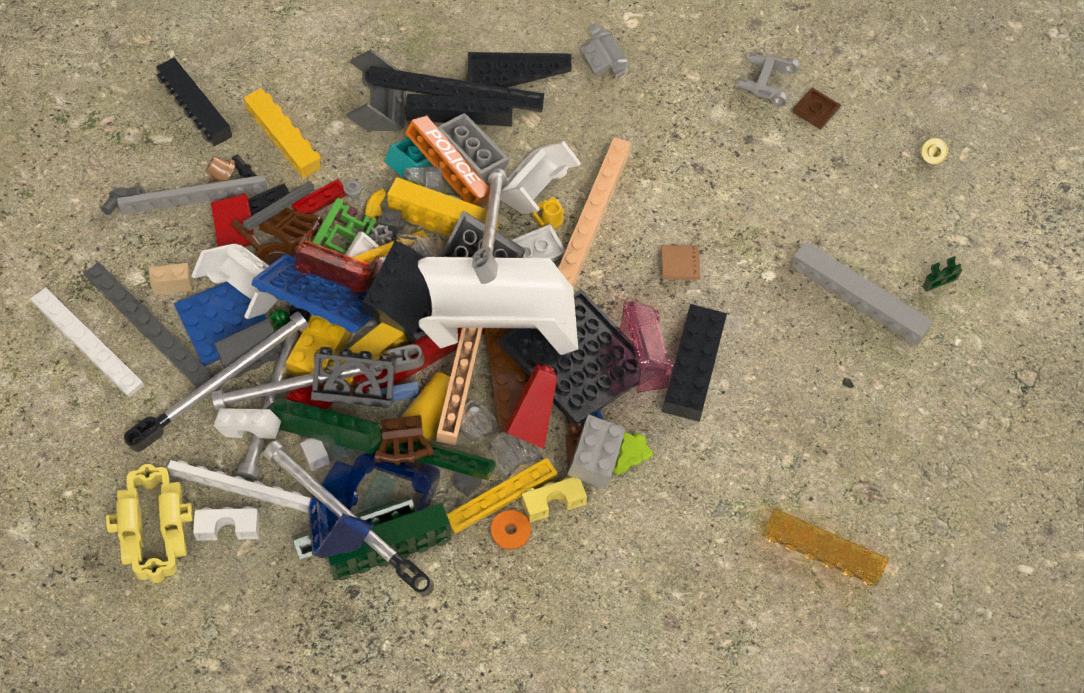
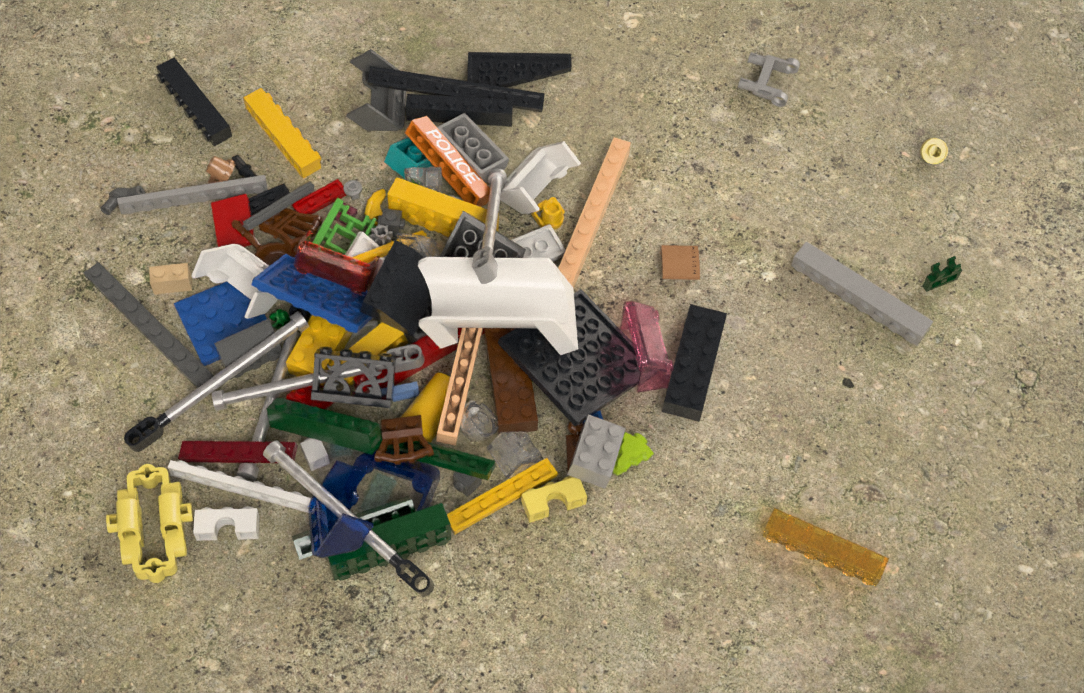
white plate [30,287,144,397] -> none
white arch [213,408,281,439] -> none
orange tile [491,510,531,550] -> none
red slope [505,364,557,448] -> none
light grey plate [580,23,628,78] -> none
reddish brown tile [792,87,841,130] -> none
none -> dark red plate [178,441,298,463]

